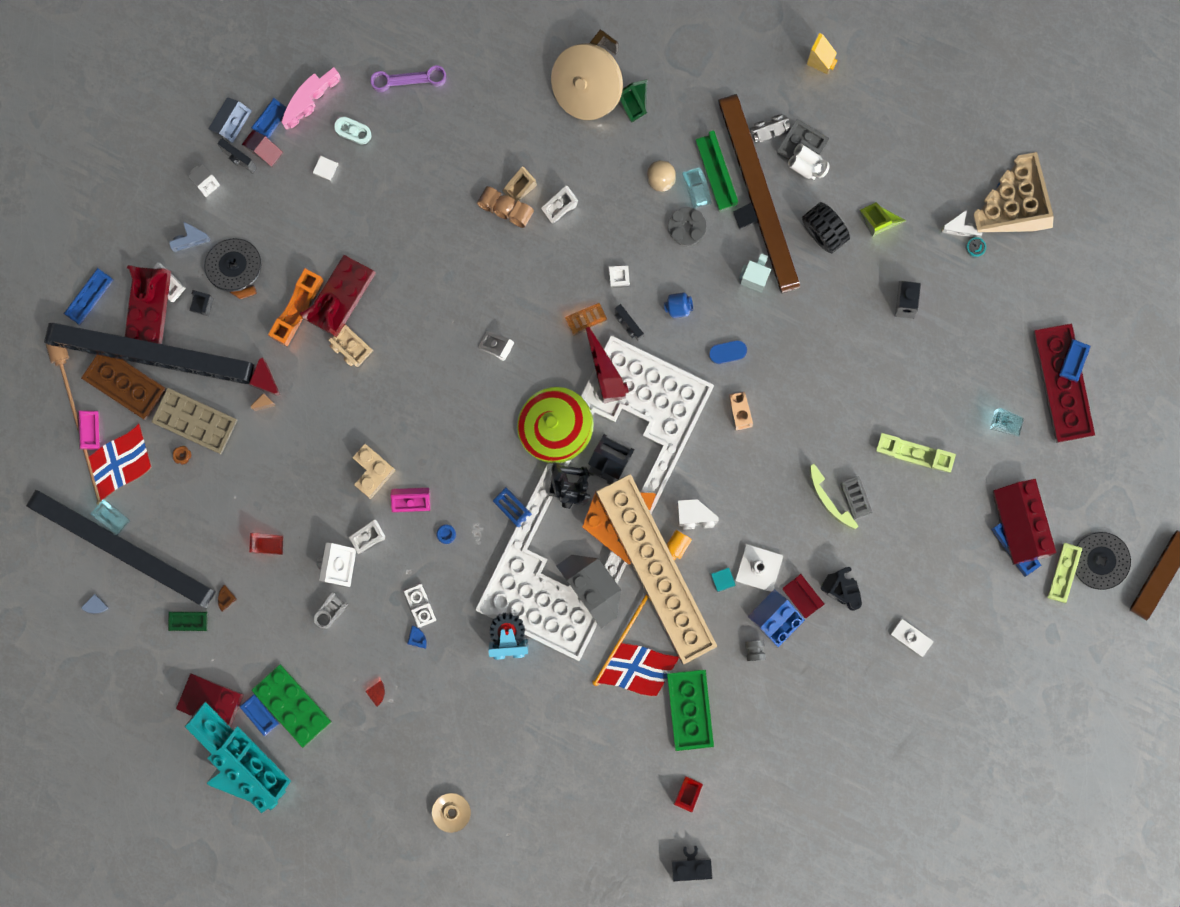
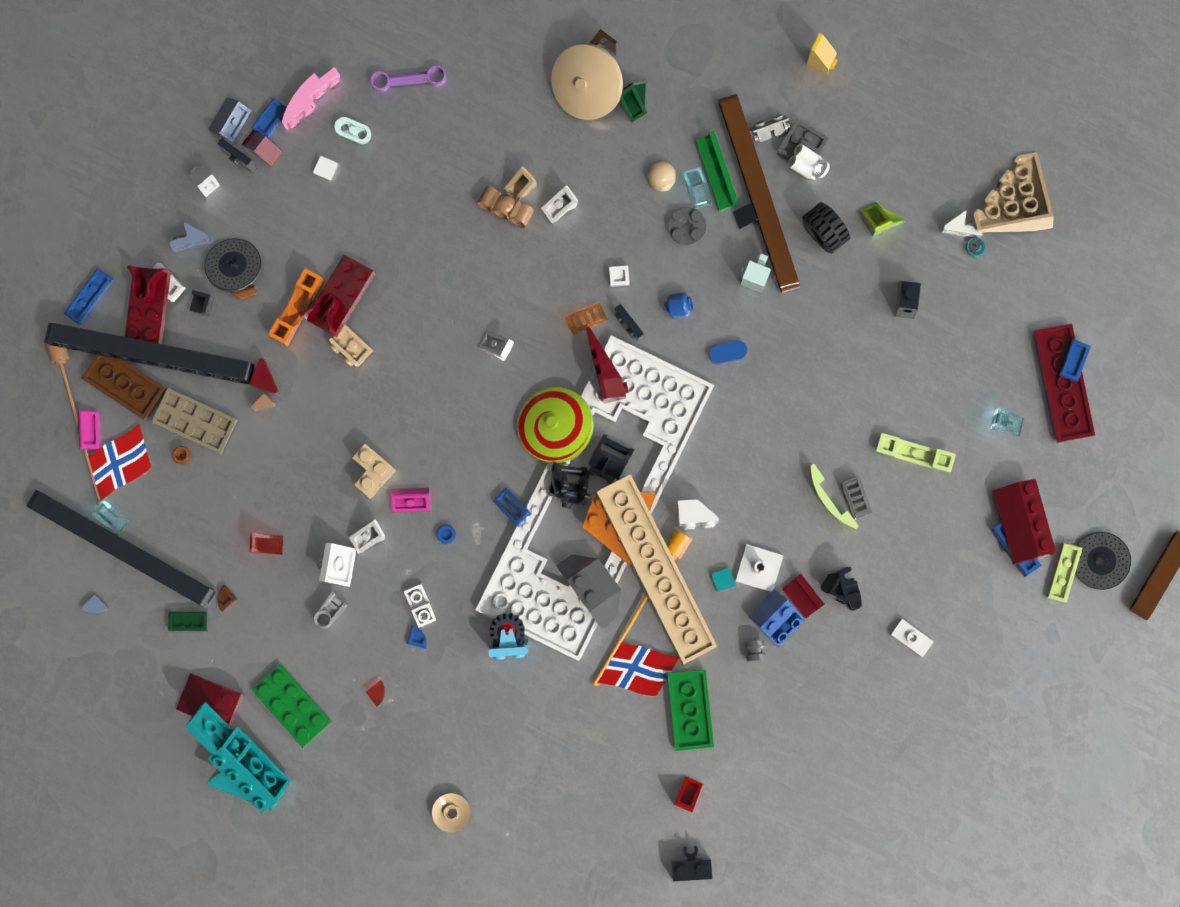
blue tile [239,694,280,736] -> none
light nougat leg [729,392,753,431] -> none

